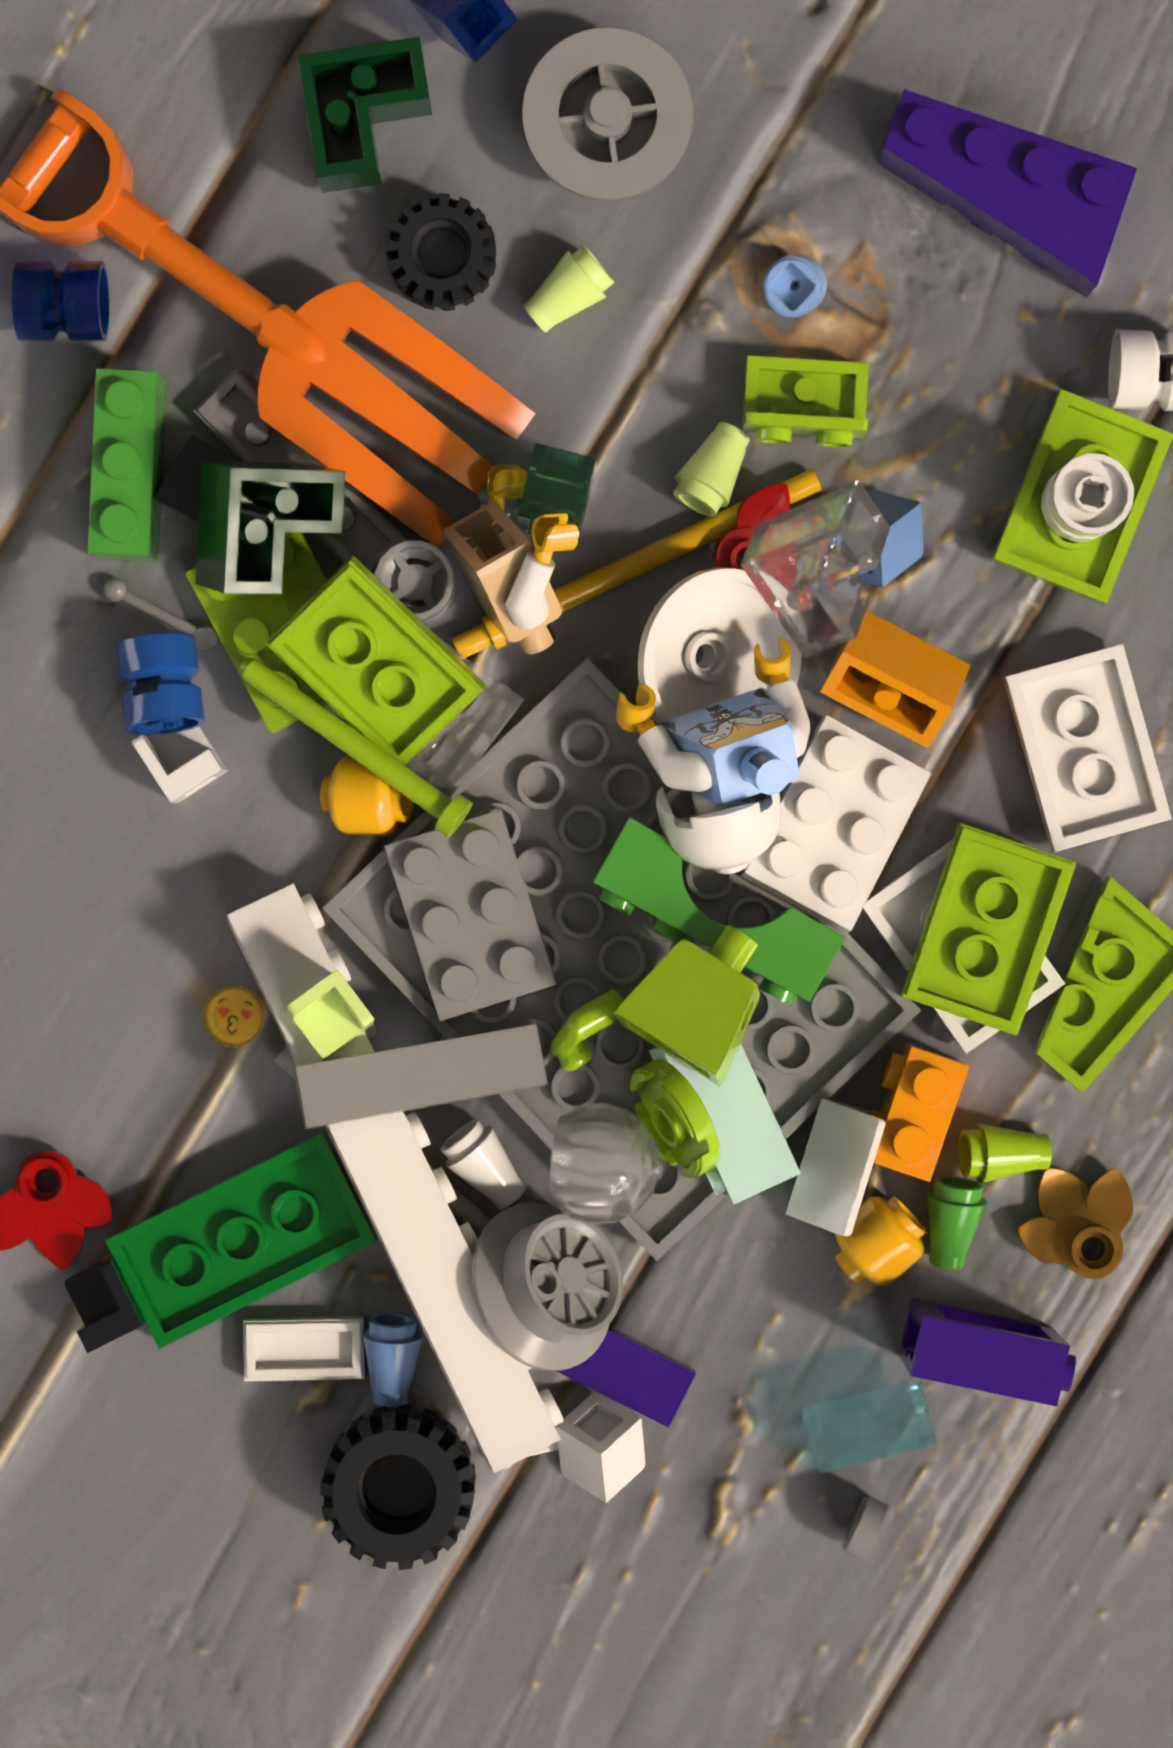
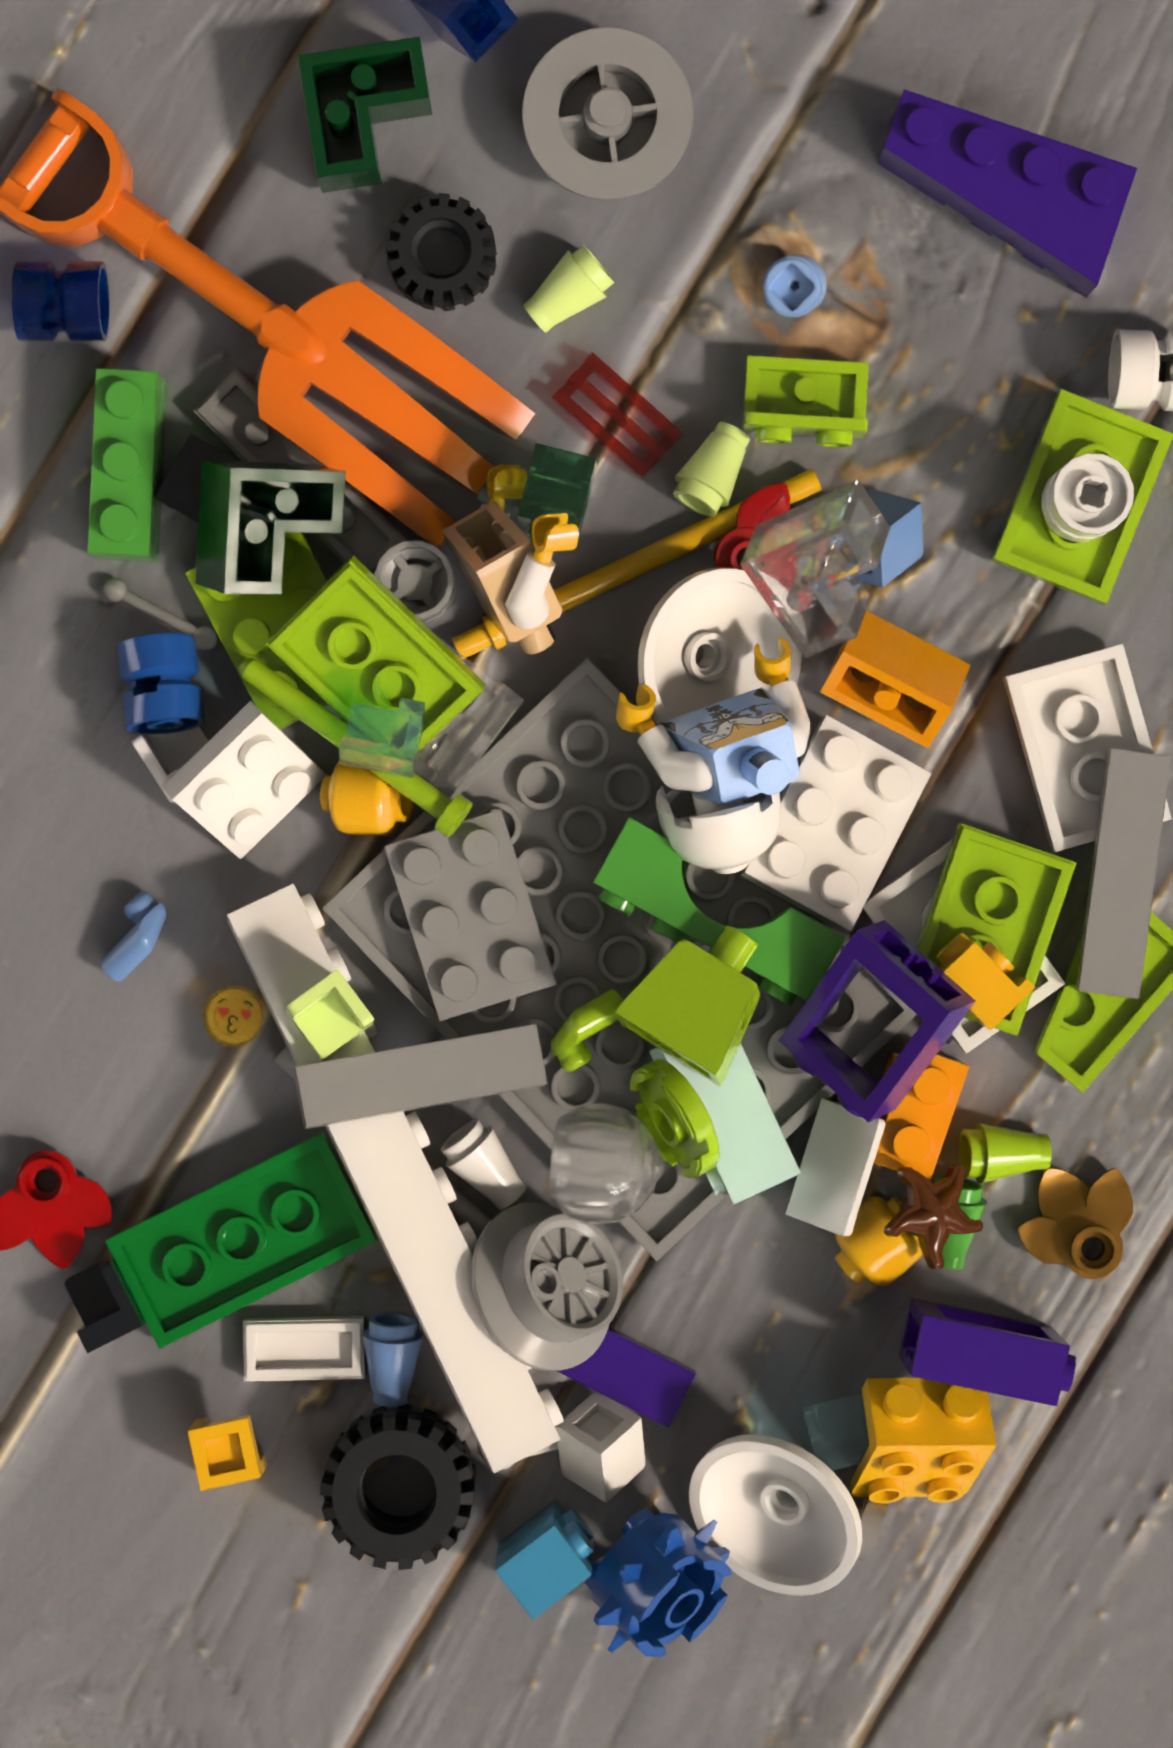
none -> medium blue arm [100,891,167,982]
none -> white plate [162,701,327,859]
none -> yellow panel [187,1414,267,1491]
none -> clear light blue panel [339,698,425,778]
none -> dark azure brick [495,1500,594,1620]
none -> clear red tile [552,352,683,480]
none -> blue brick [584,1509,732,1657]
none -> white dish [689,1435,862,1596]
none -> dark purple window [779,920,976,1123]
none -> yellow bracket [850,1378,997,1504]
none -> reddish brown animal [884,1165,983,1269]
none -> yellow brick [936,932,1035,1031]
none -> light grey tile [1075,748,1172,999]

